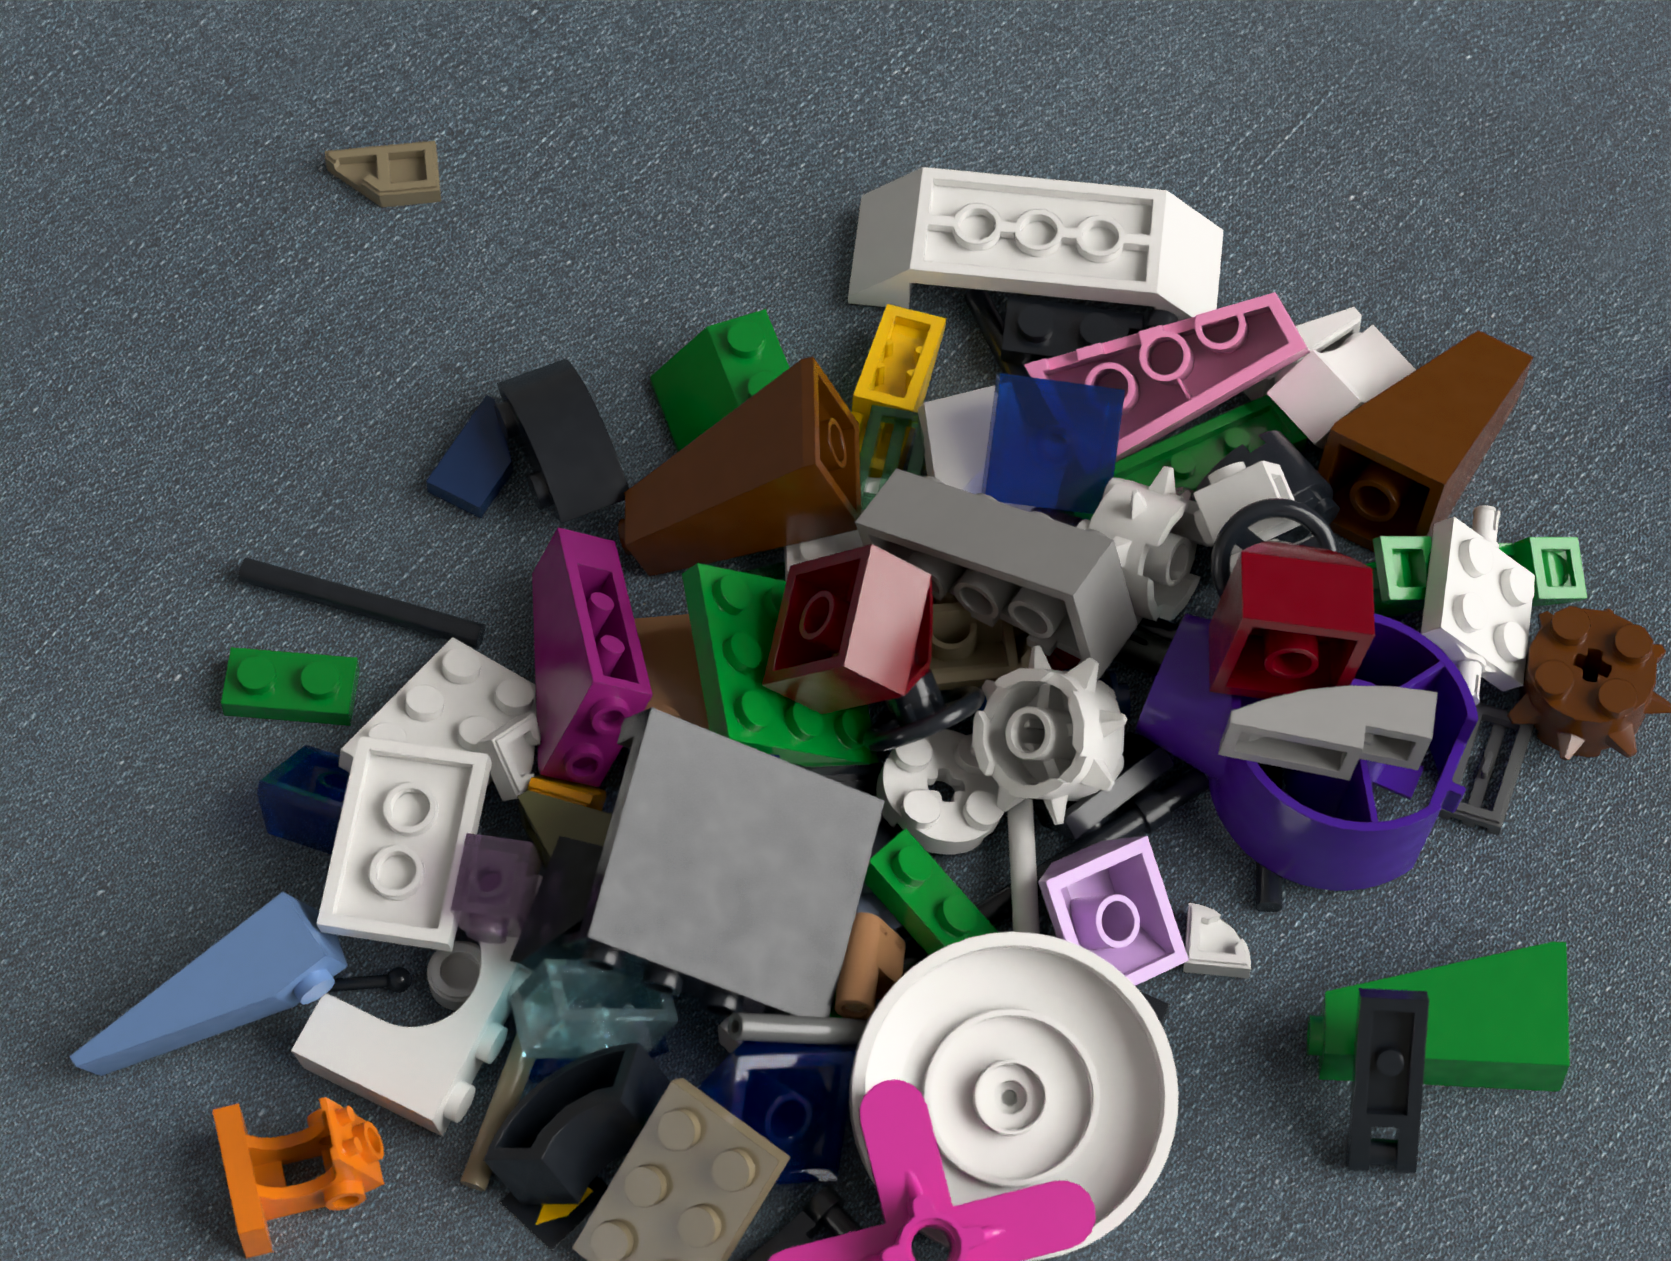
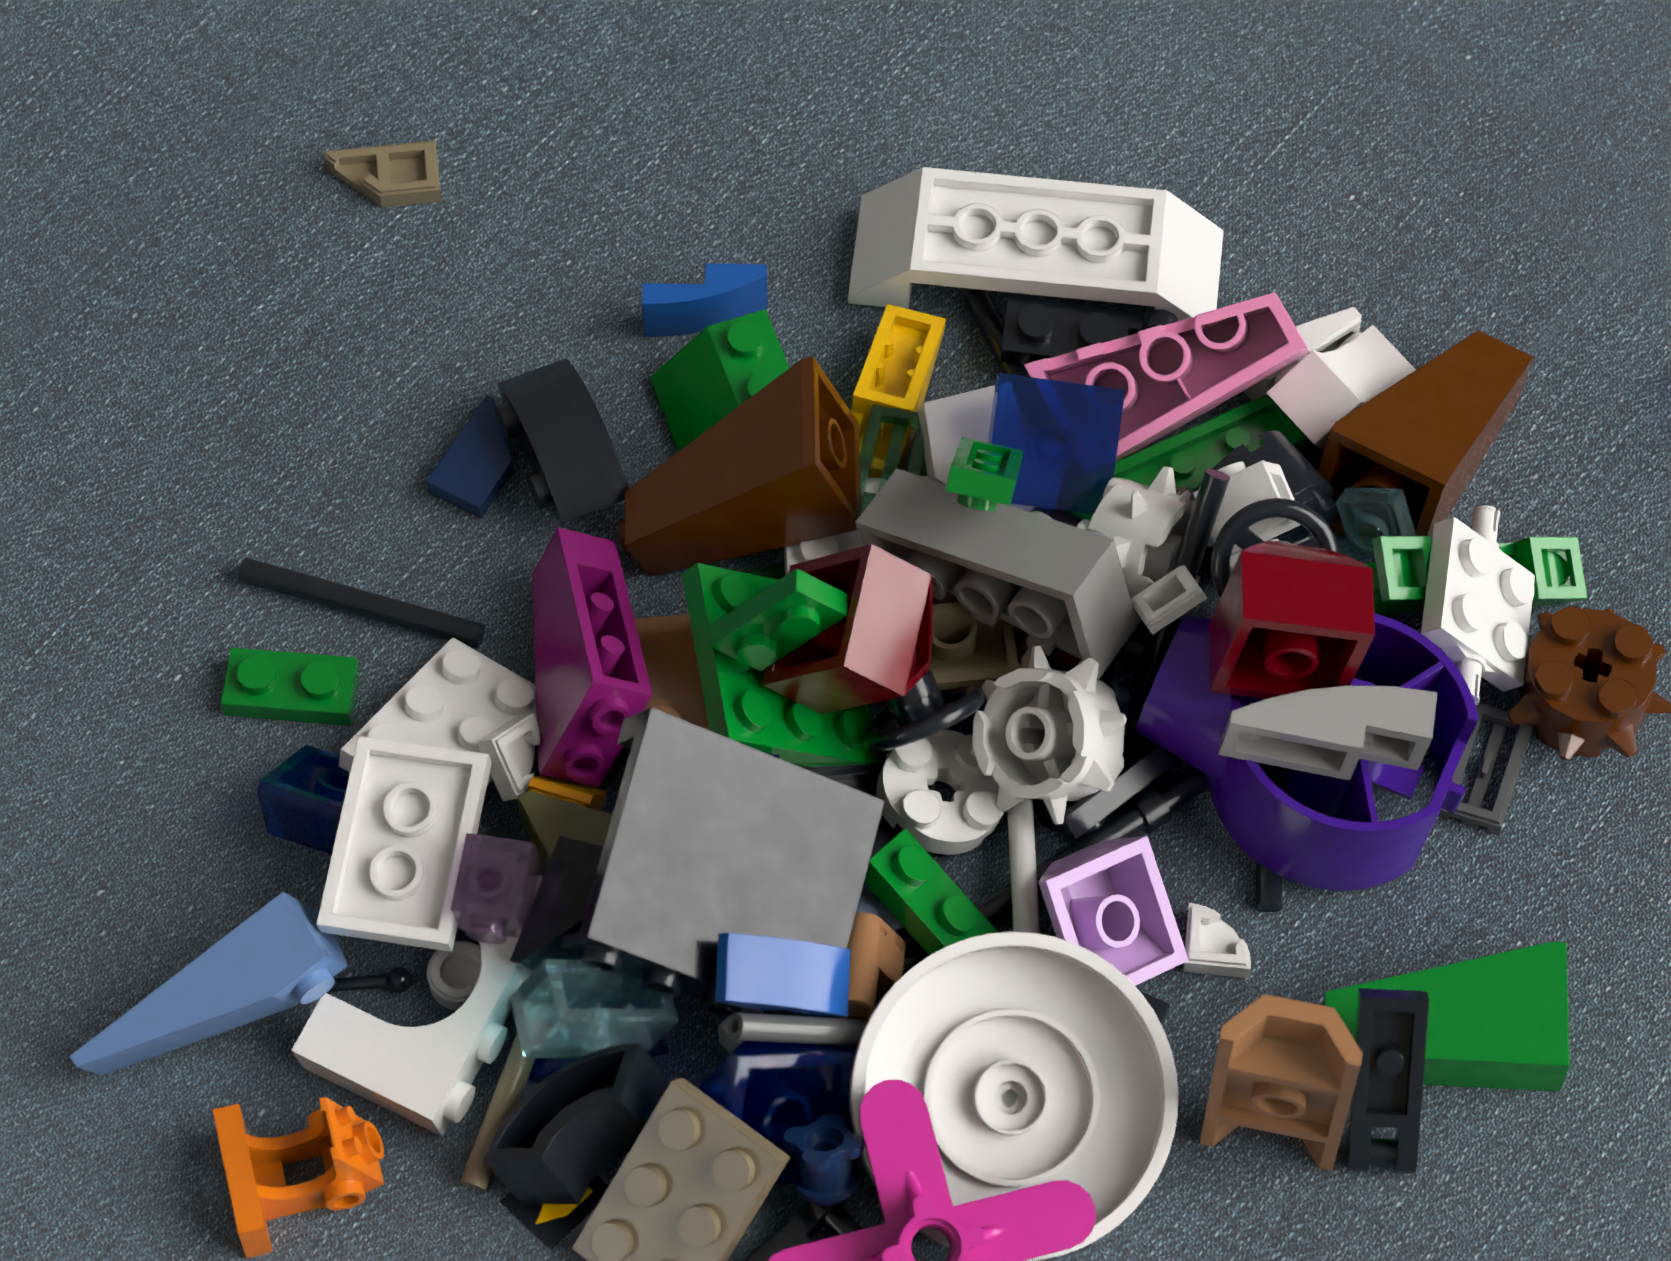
none -> blue slope [642,263,768,337]
none -> green plate [710,568,847,671]
none -> slope [715,933,850,1018]
none -> dark blue brick [783,1114,864,1206]
none -> green plate [945,437,1024,511]
none -> black bar [1130,469,1230,712]
none -> white slope [1131,565,1207,635]
none -> medium nougat piece [1199,994,1363,1171]
none -> clear light blue plate [1336,487,1417,554]

